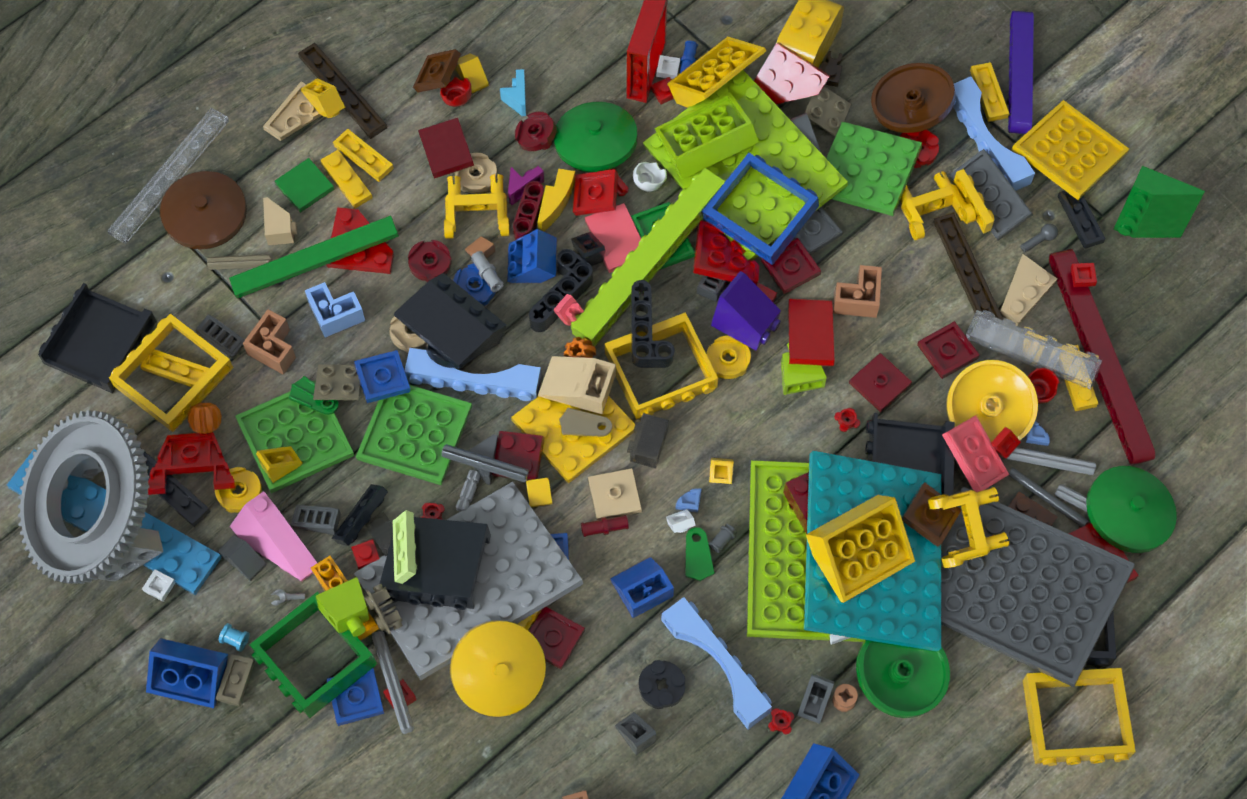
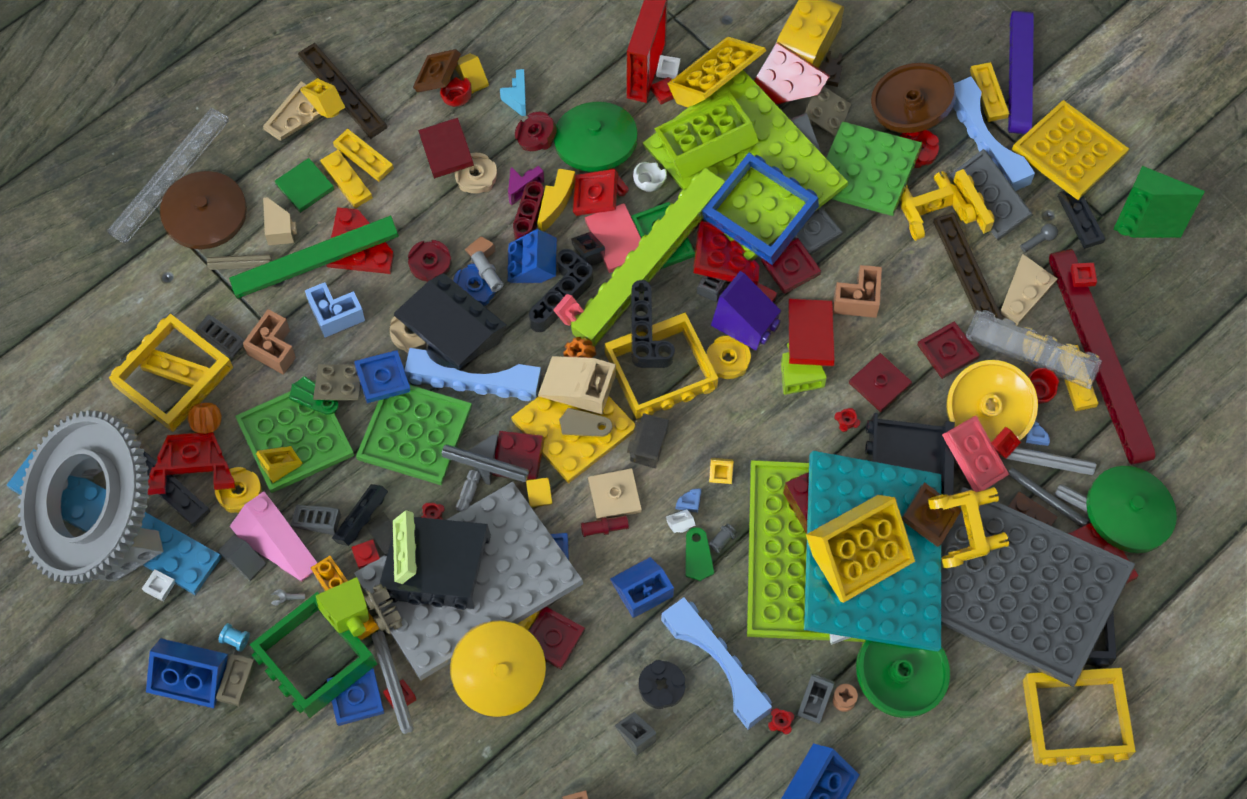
black panel [38,283,157,394] -> none
yellow connector [444,174,510,239] -> none
blue pin [679,41,698,74] -> none

